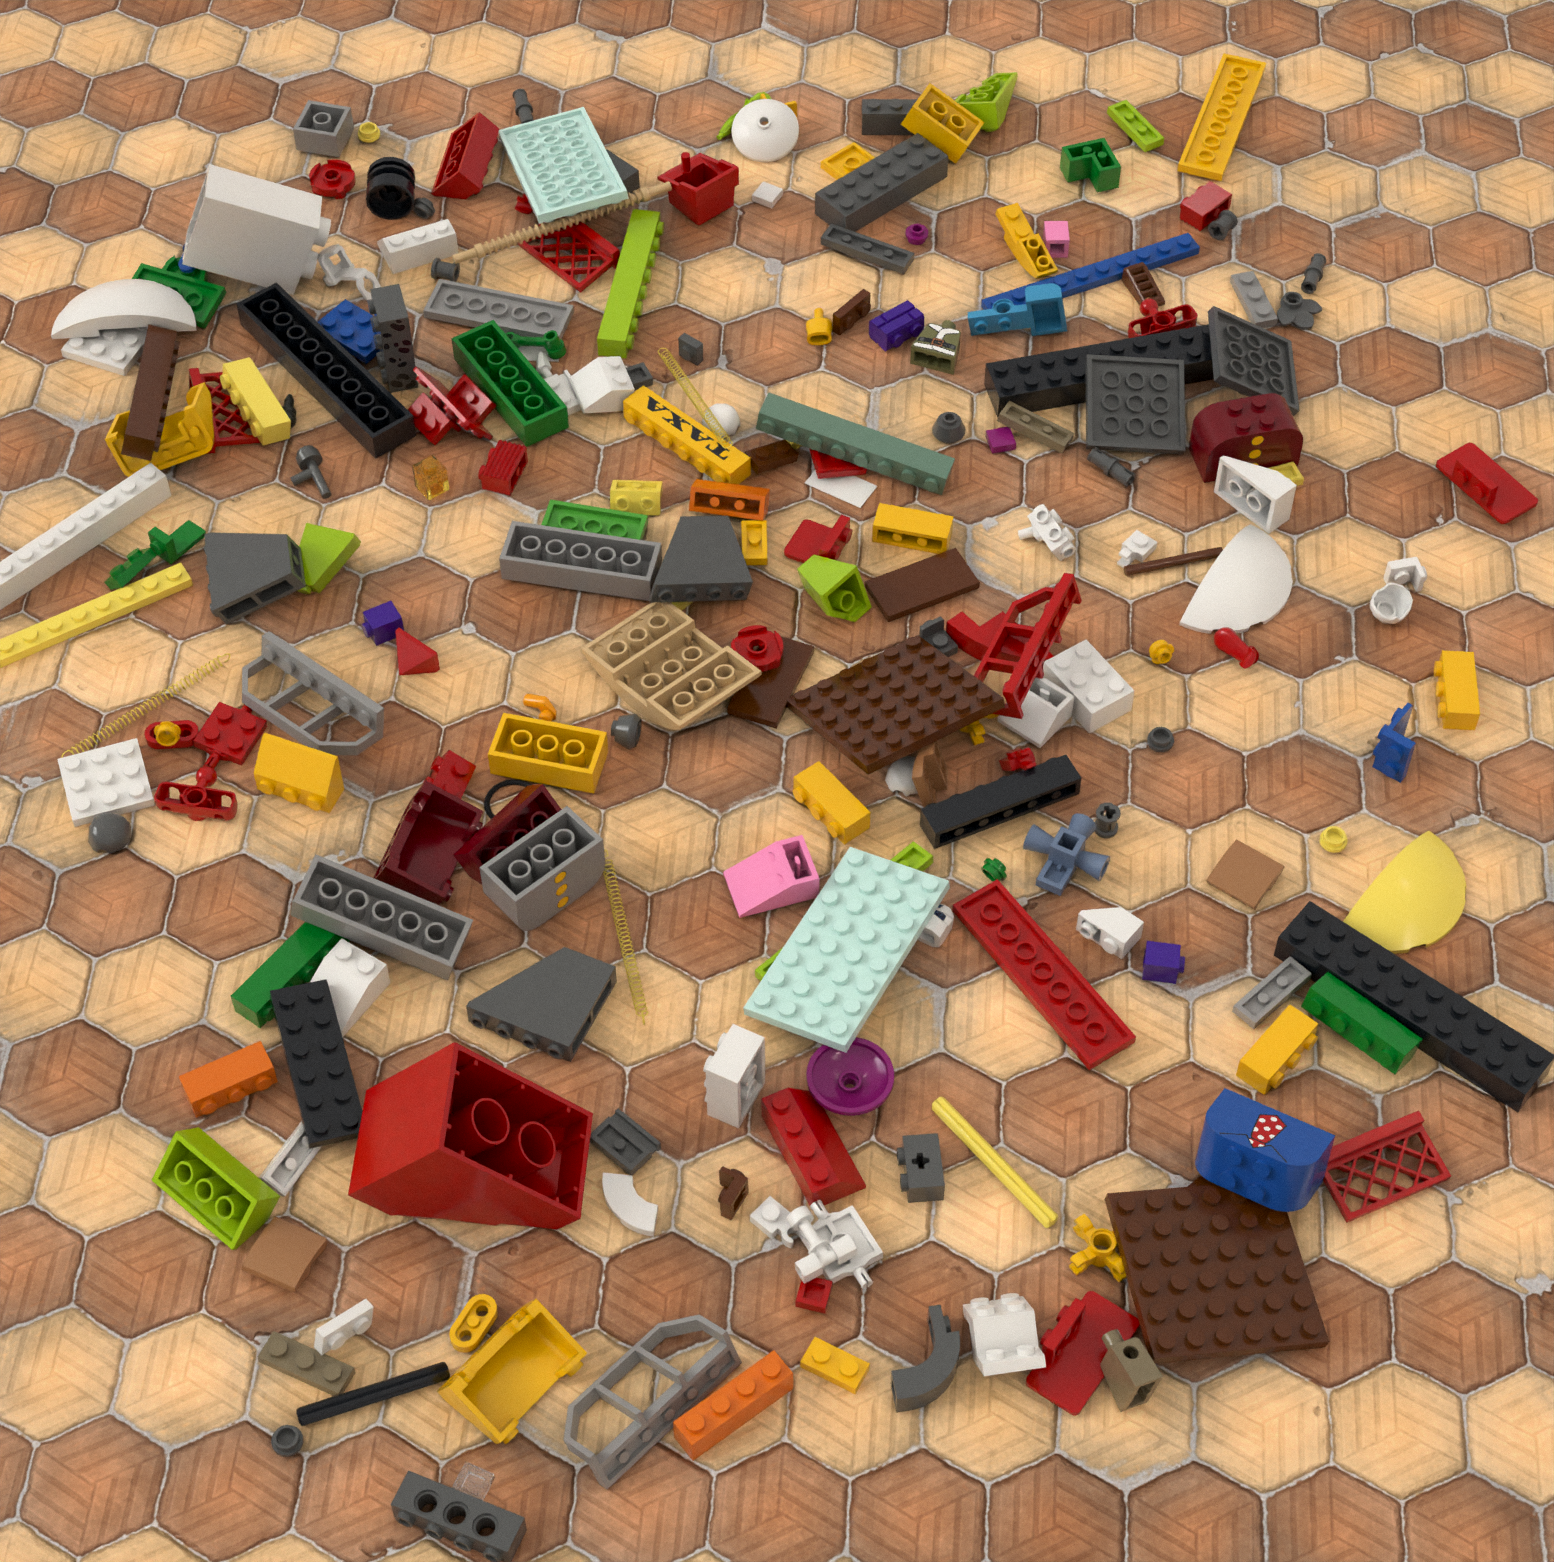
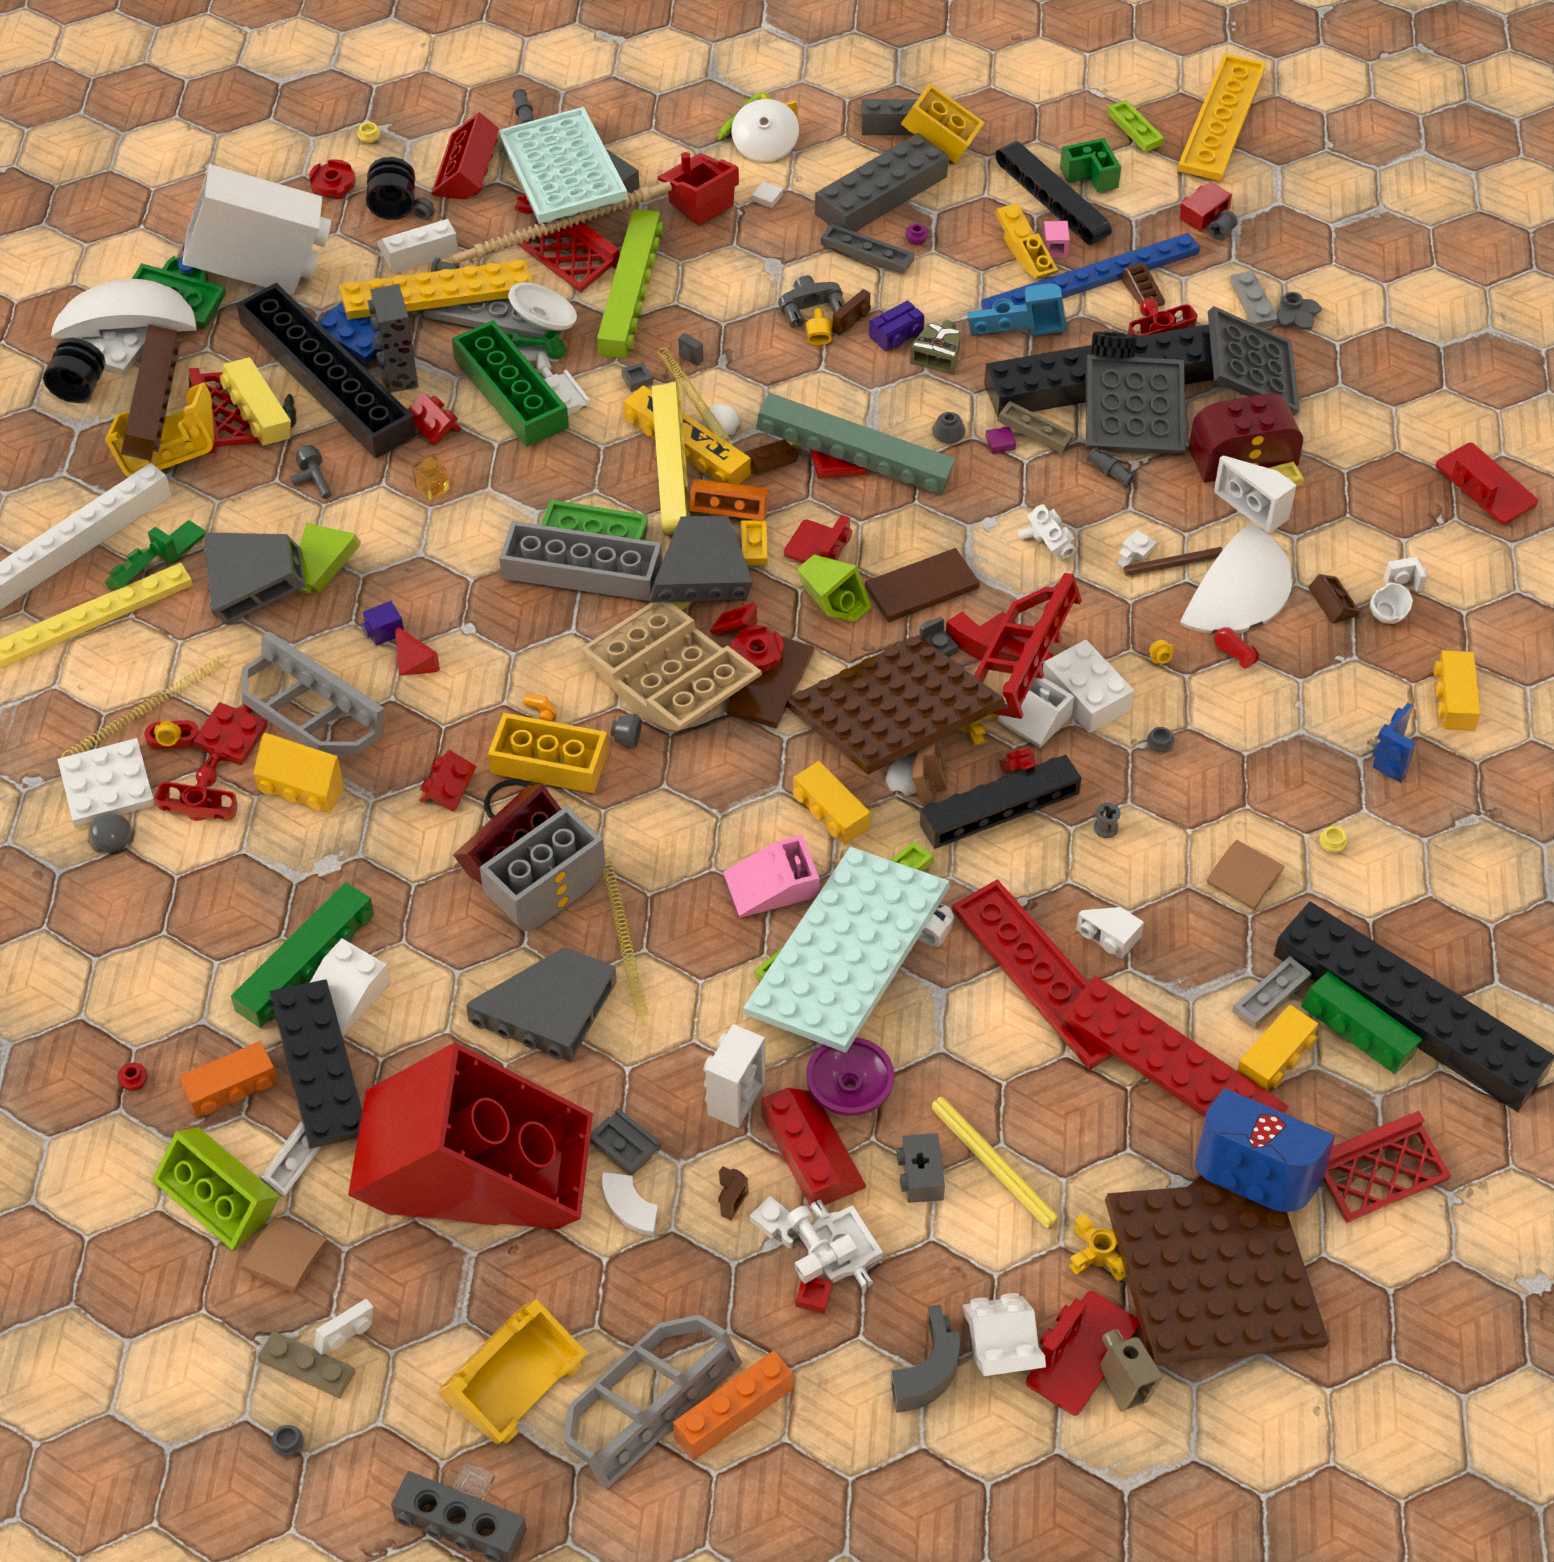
light grey brick [290,854,473,980] -> none
light grey brick [293,100,354,157] -> none
black axle [296,1362,450,1426] -> none
white piece [318,244,381,301] -> none
dark red windscreen [373,780,484,905] -> none
red bracket [413,366,497,440] -> none
yellow plate [449,1294,498,1353] -> none
red brick [478,440,528,496] -> none
white slope [569,356,635,413] -> none
light yellow bracket [610,480,663,516] -> none
yellow plate [800,1337,870,1394] -> none
white sticker [805,470,877,508] -> none
yellow tile [820,142,875,180] -> none
yellow brick [872,503,954,554] -> none
lime wedge [955,72,1018,132] -> none
green plate [981,858,1007,882] -> none
sand blue brick [1023,813,1110,896] -> none
dark purple brick [1142,941,1185,984] -> none
dark grey pin [1301,253,1326,294] -> none
light yellow brick [1343,831,1466,954] -> none
none -> black wheel [43,337,106,403]
none -> red plate [117,1063,148,1091]
none -> yellow plate [339,260,534,320]
none -> white dish [508,282,577,331]
none -> light yellow beam [652,382,691,536]
none -> red slope [710,603,757,635]
none -> dark grey connector [778,275,845,328]
none -> black beam [995,141,1112,245]
none -> red plate [1062,975,1289,1117]
none -> black tyre [1091,331,1137,358]
none -> reddish brown slope [1309,574,1360,623]

